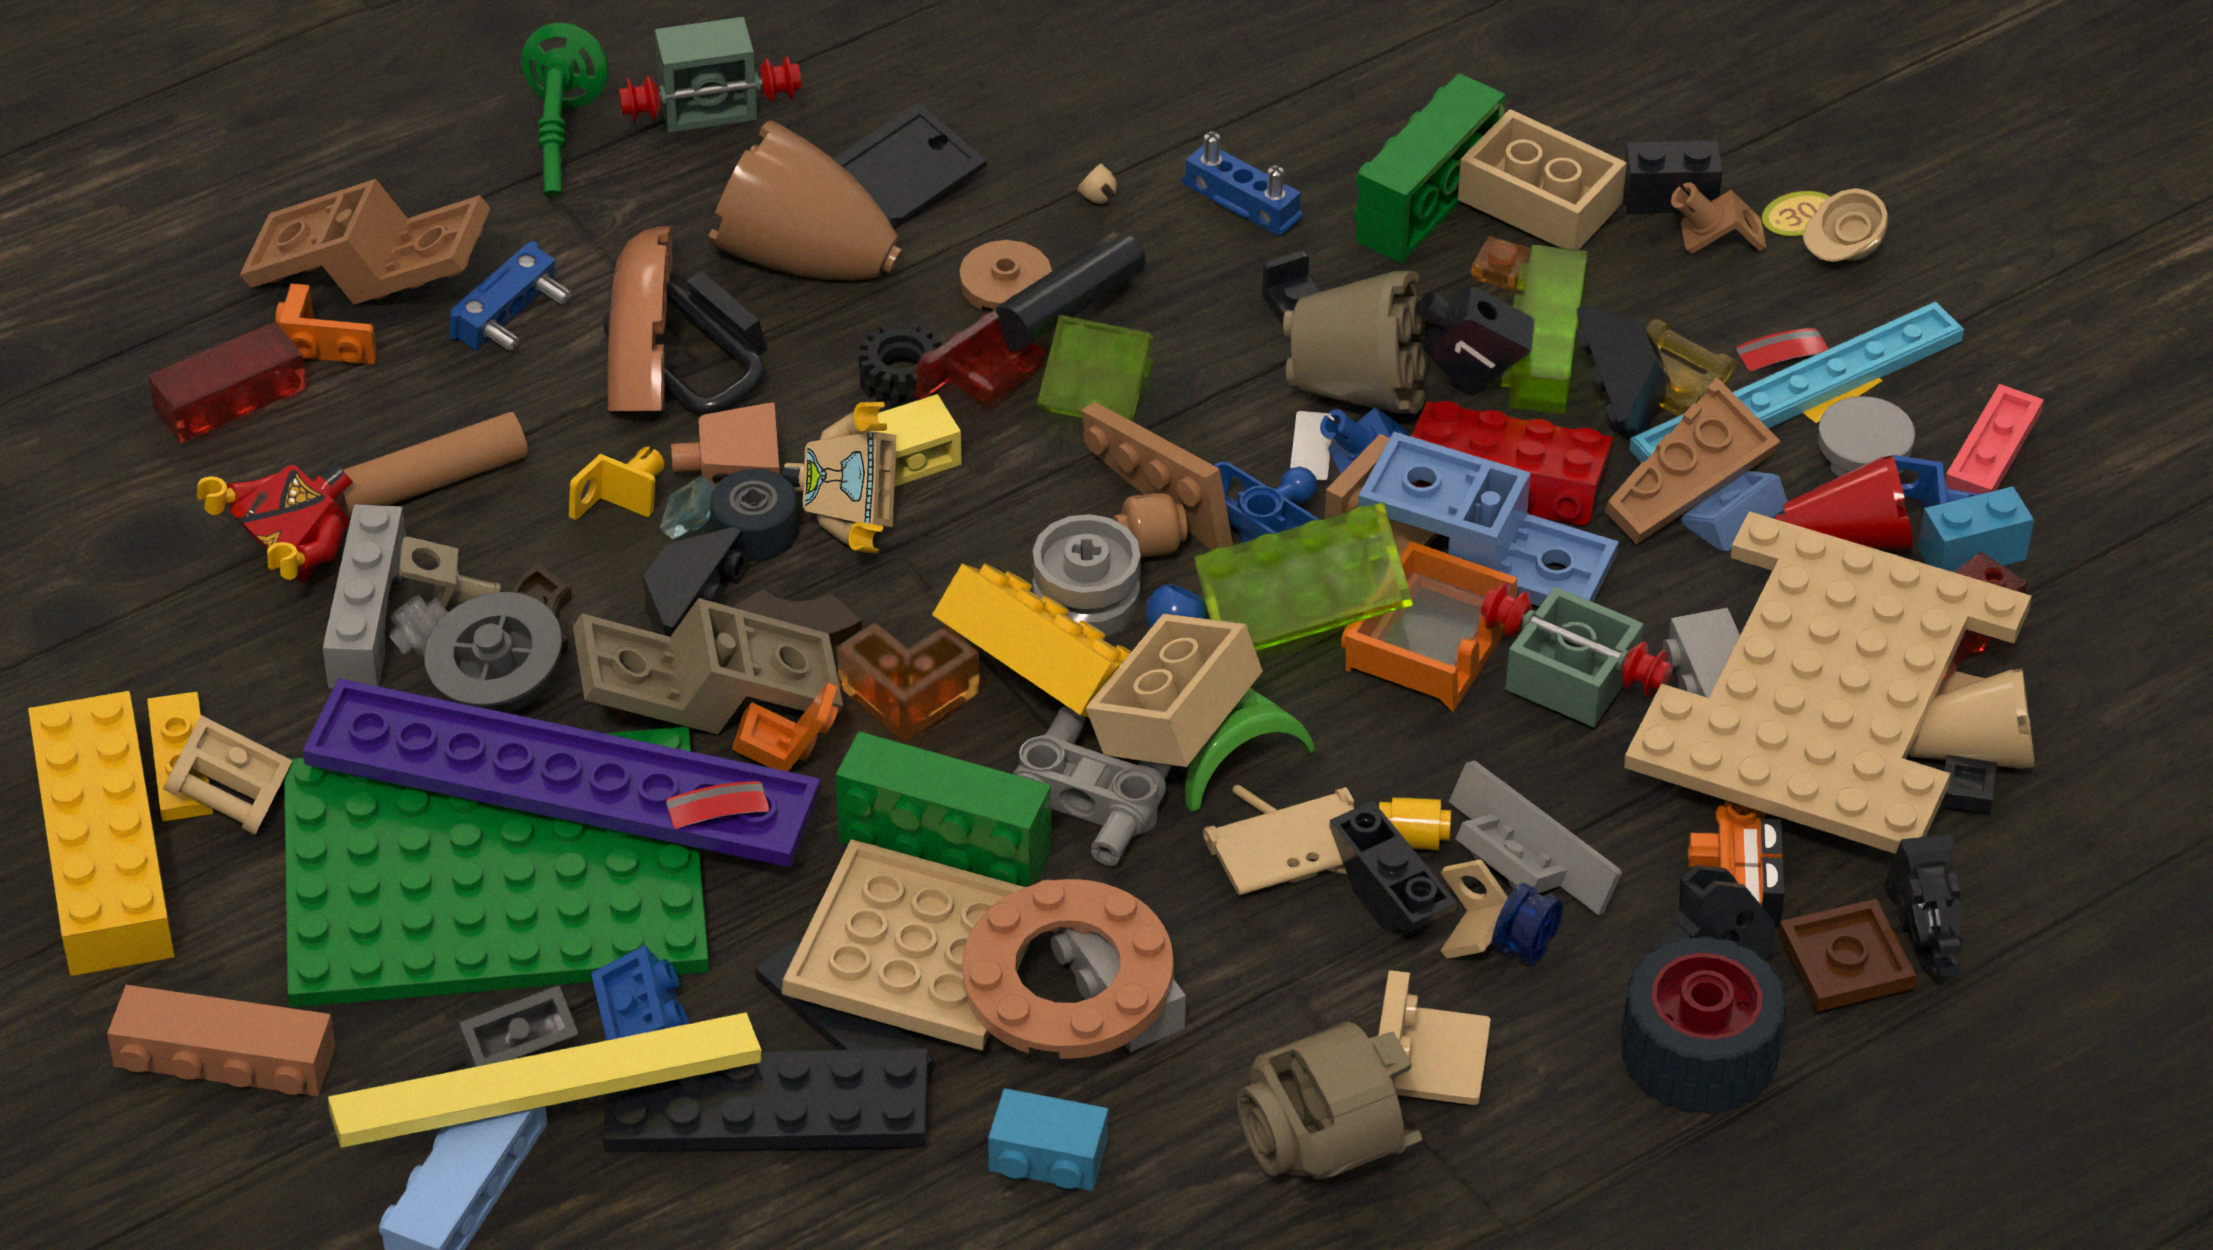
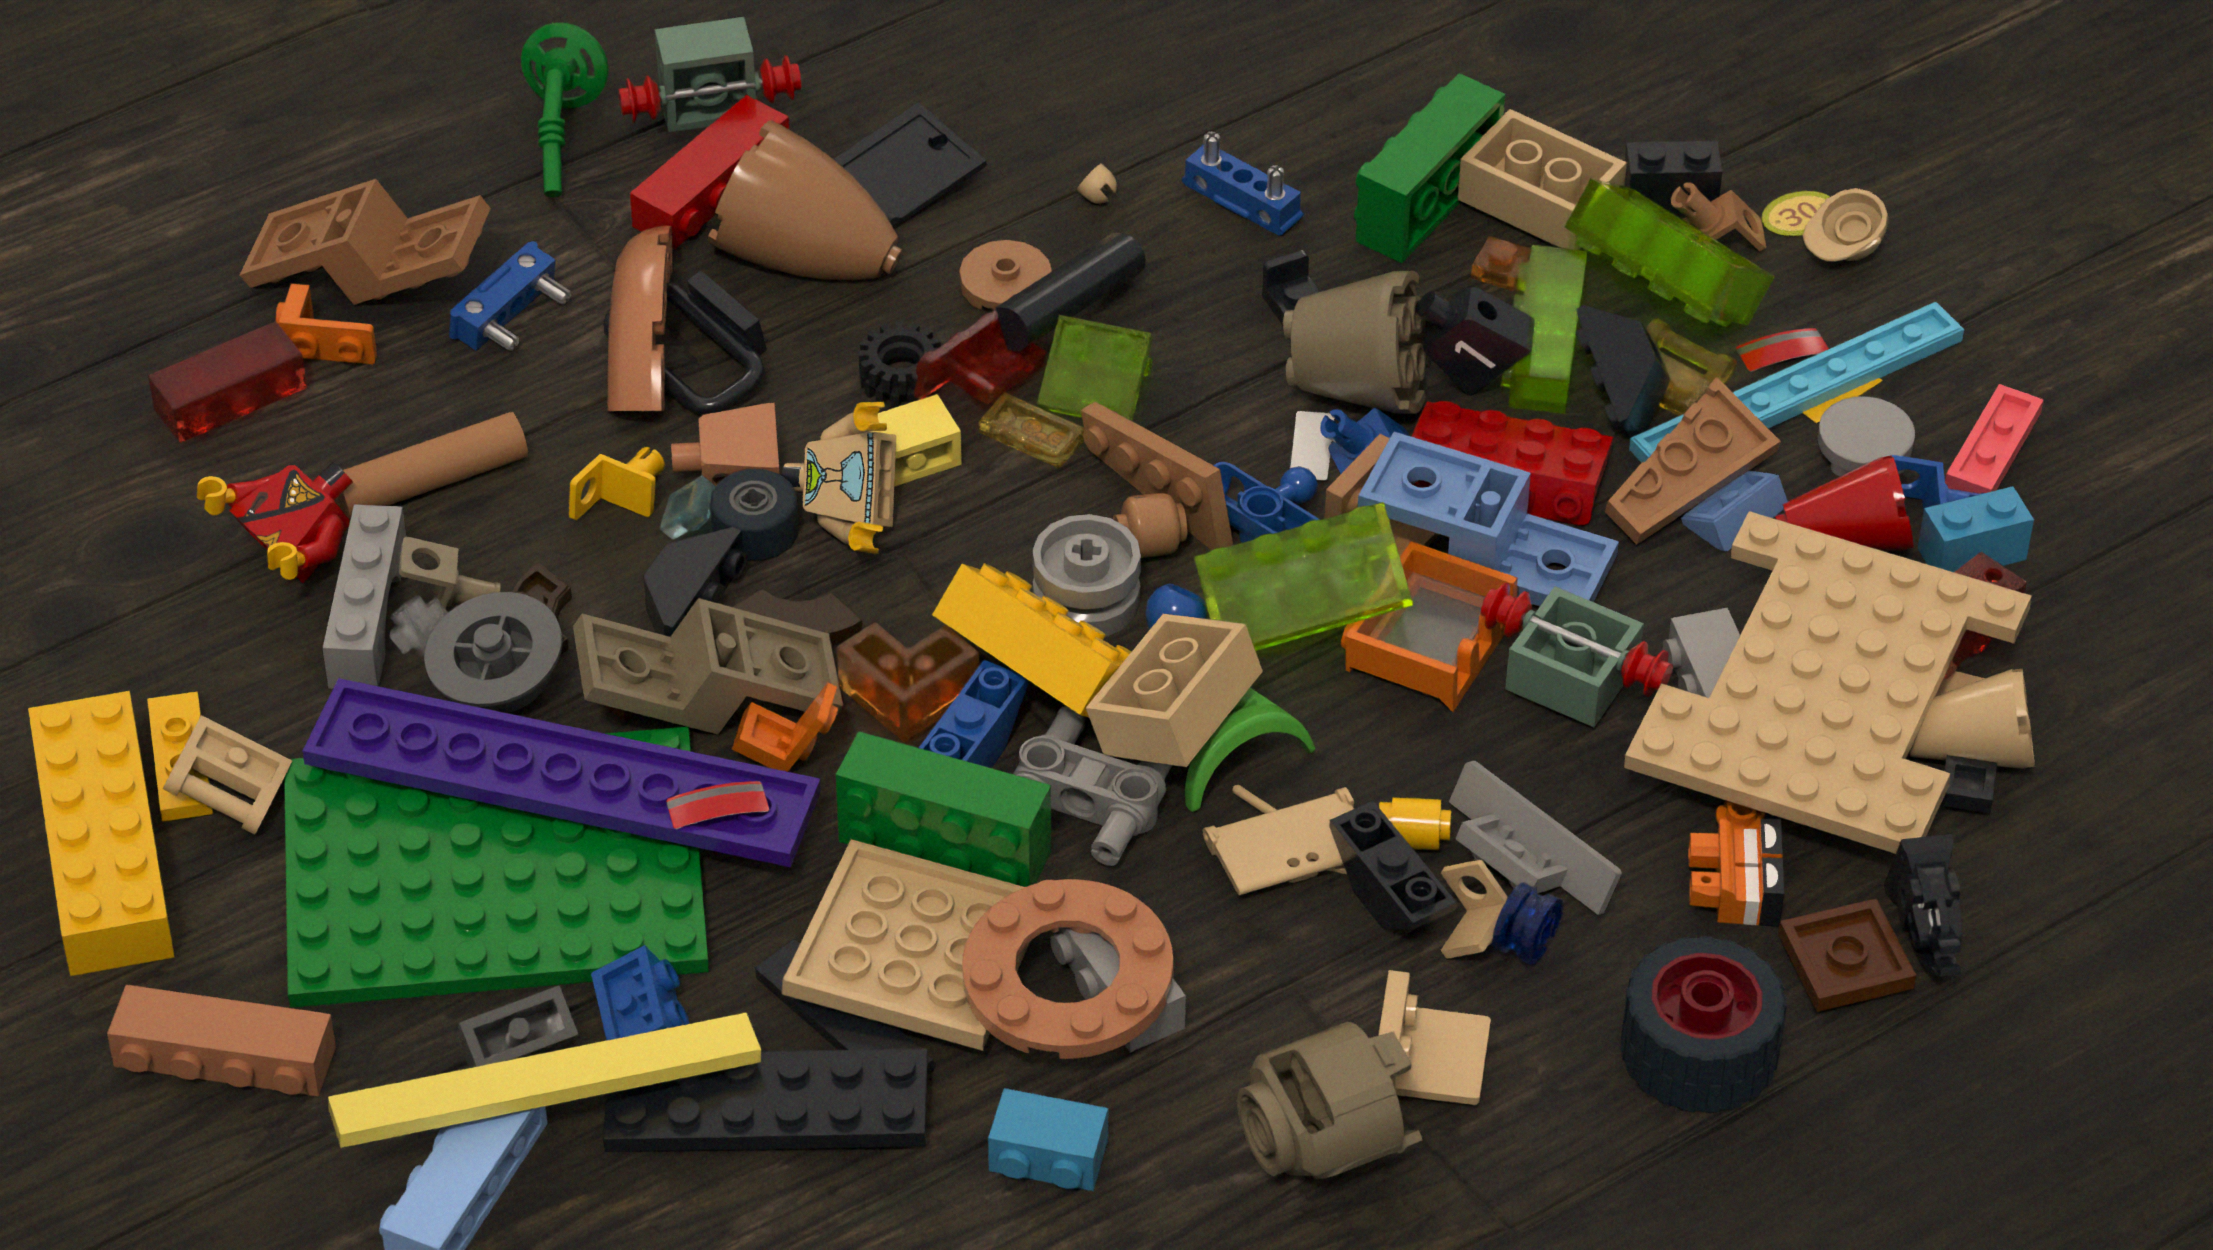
black hinge [1651,865,1775,960] -> none
none -> red brick [630,95,789,249]
none -> blue slope [919,660,1028,768]
none -> clear yellow tile [979,392,1084,469]
none -> clear neon green brick [1564,178,1775,327]

